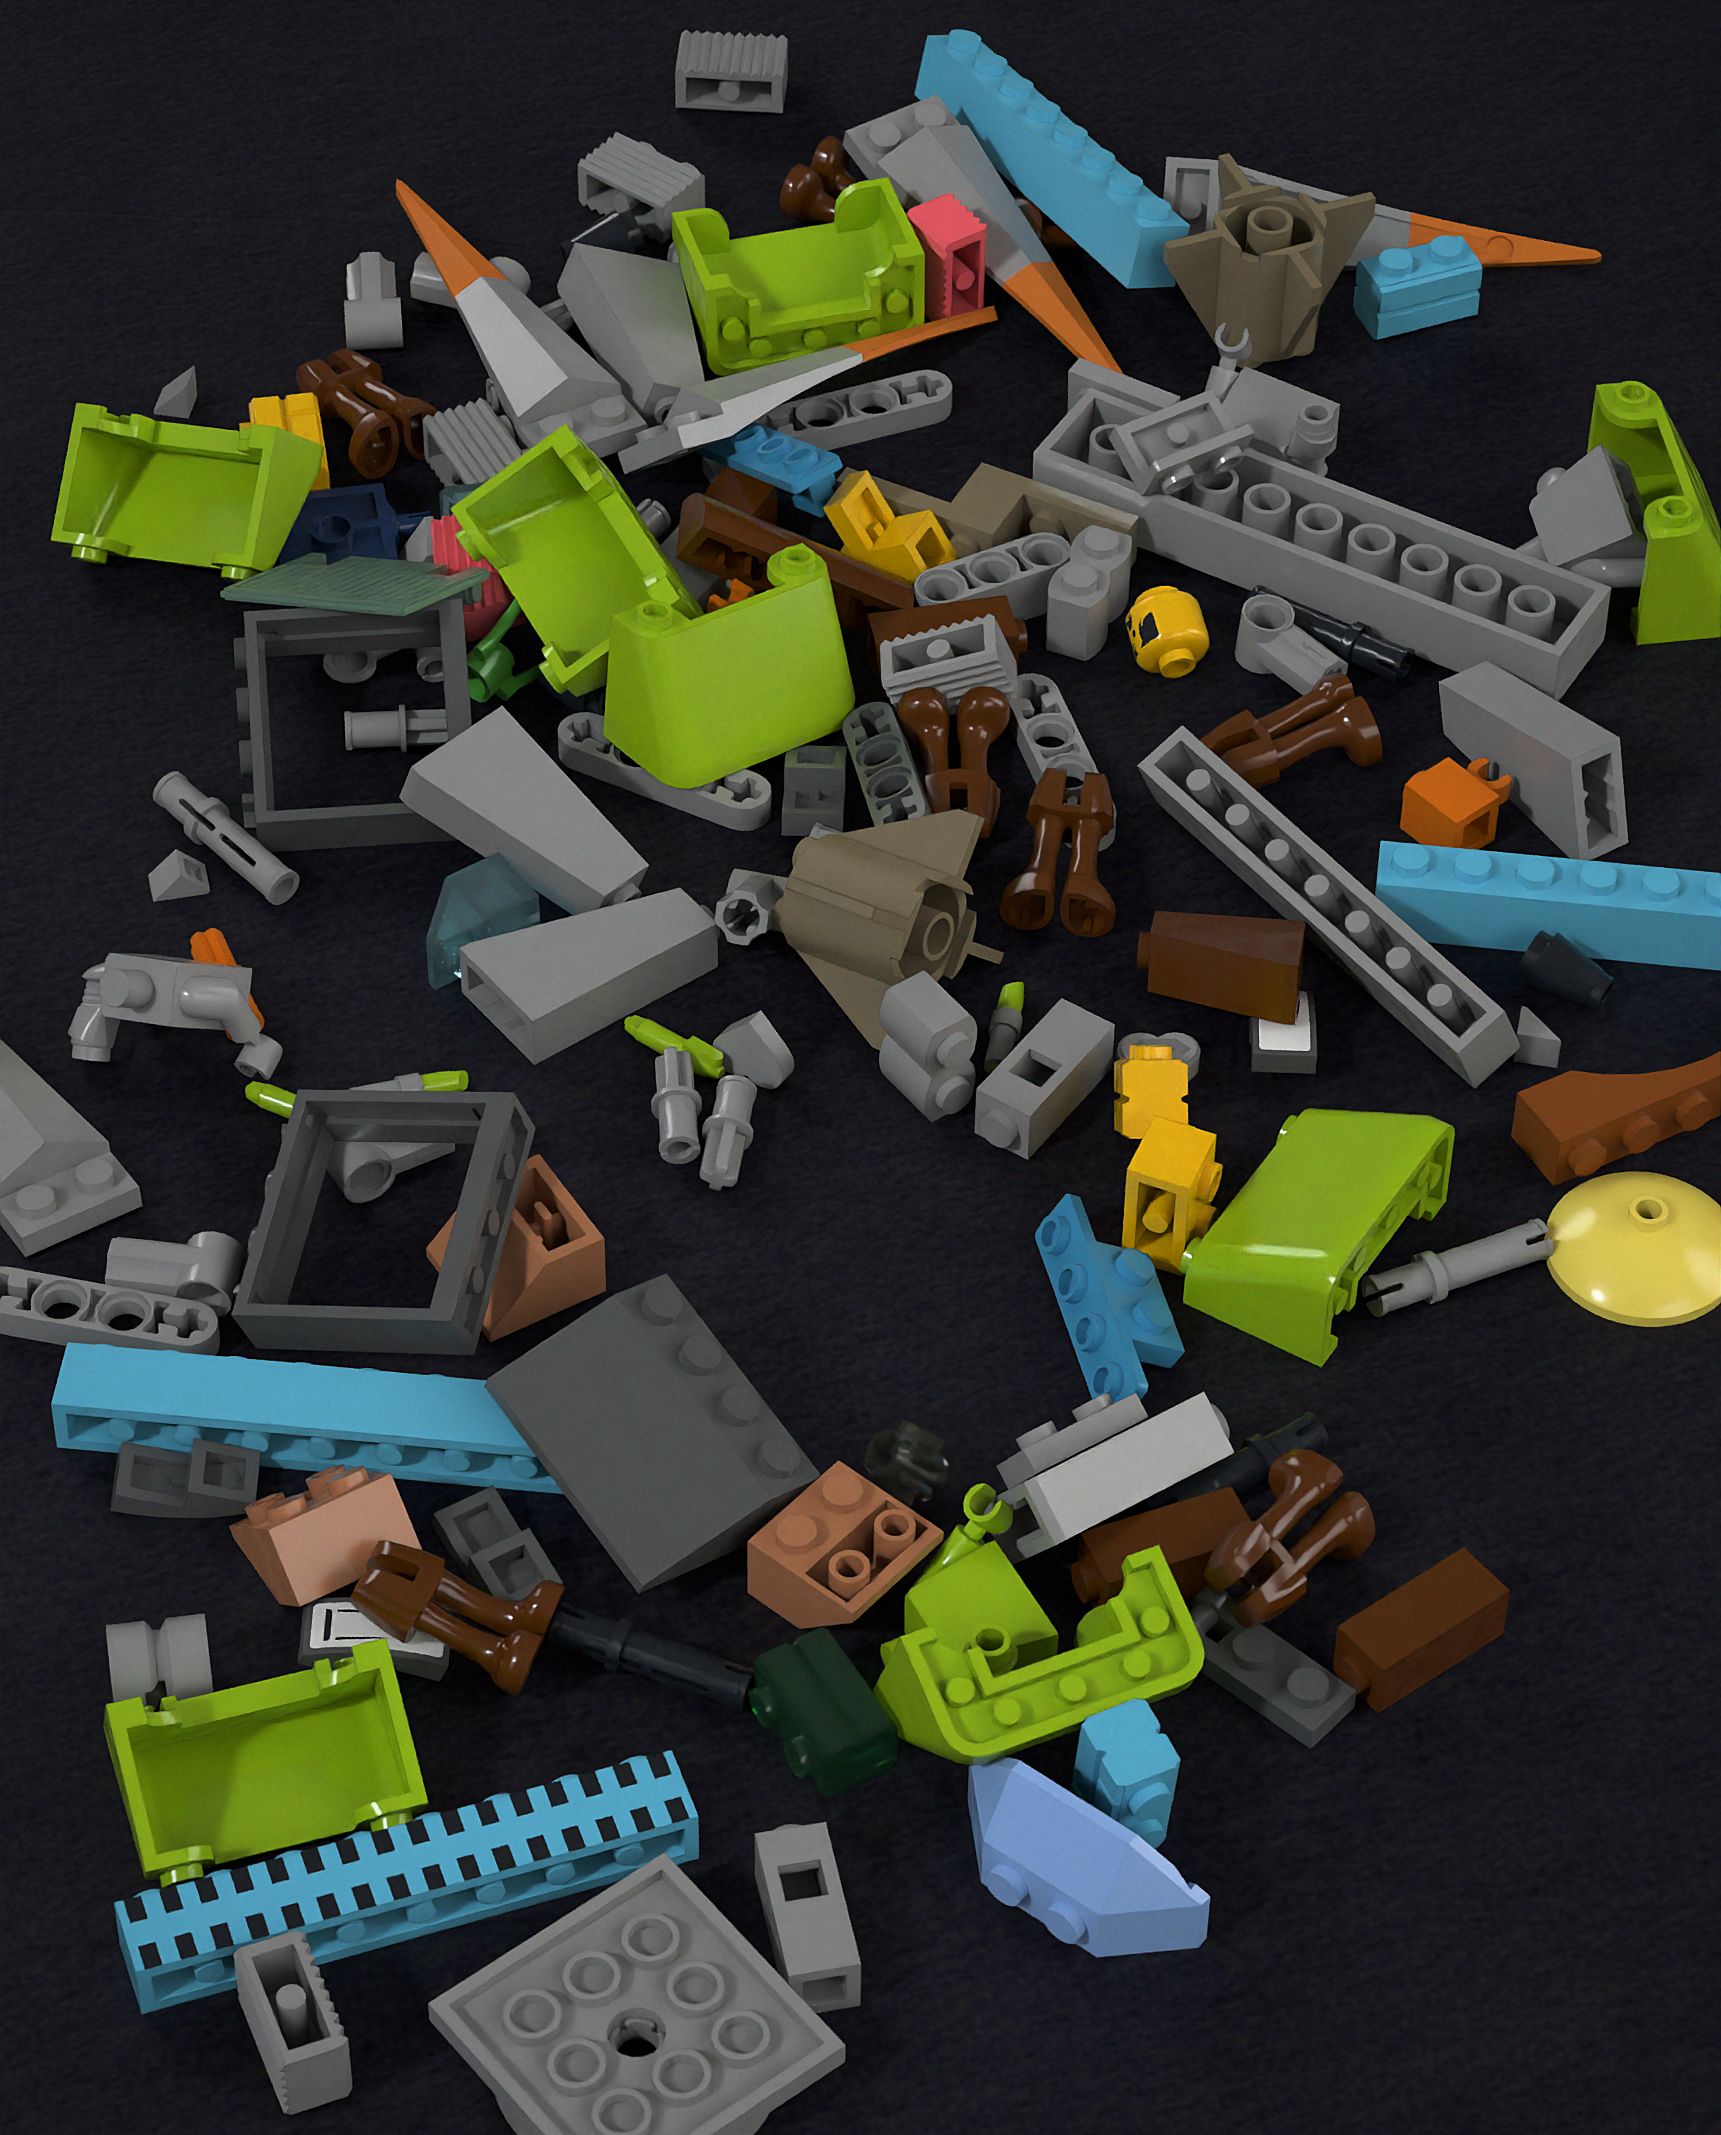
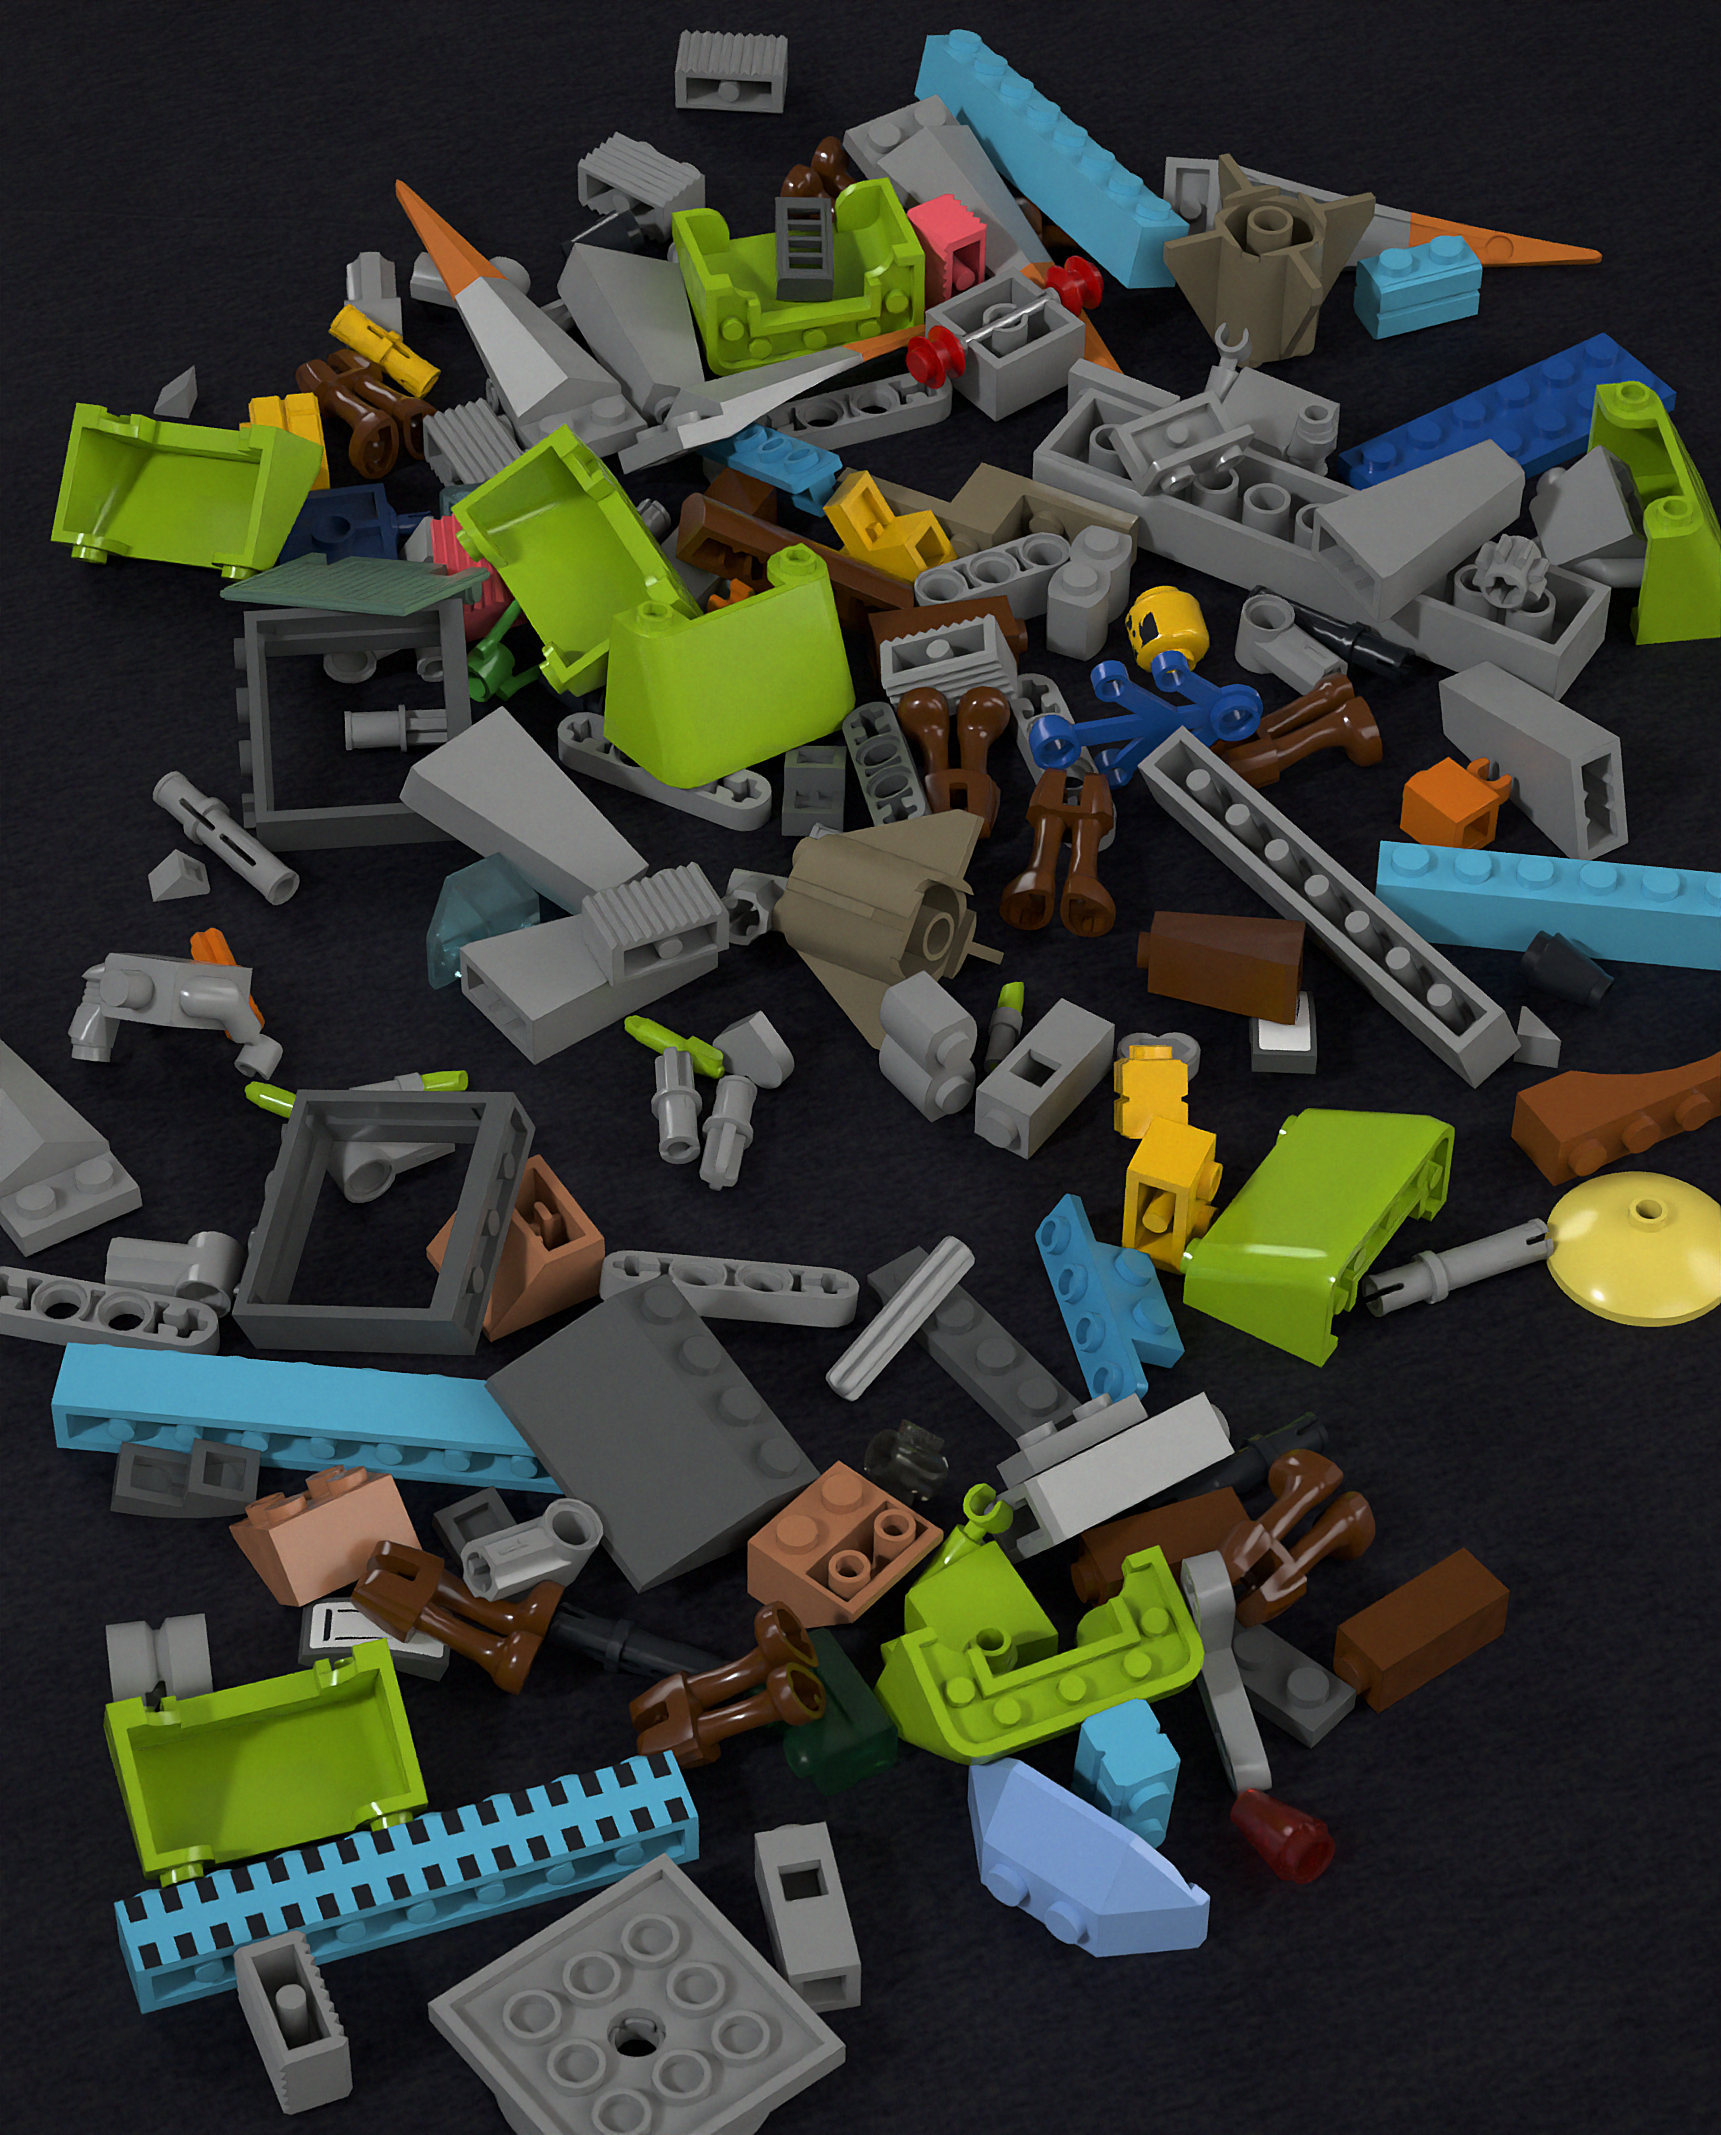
none -> yellow pin [329,303,441,399]
none -> light grey piece [460,1498,603,1602]
none -> light grey brick [582,862,729,987]
none -> light grey beam [599,1250,860,1327]
none -> reddish brown piece [629,1601,827,1770]
none -> dark grey slope [775,197,834,301]
none -> light grey axle [826,1236,975,1402]
none -> dark grey plate [867,1246,1082,1440]
none -> light grey brick [906,256,1104,422]
none -> blue plant [1028,650,1263,790]
none -> light grey beam [1179,1550,1272,1798]
none -> clear red cone [1230,1788,1335,1884]
none -> light grey slope [1311,439,1525,623]
none -> blue plate [1337,332,1676,491]
none -> light grey gear [1472,534,1550,610]

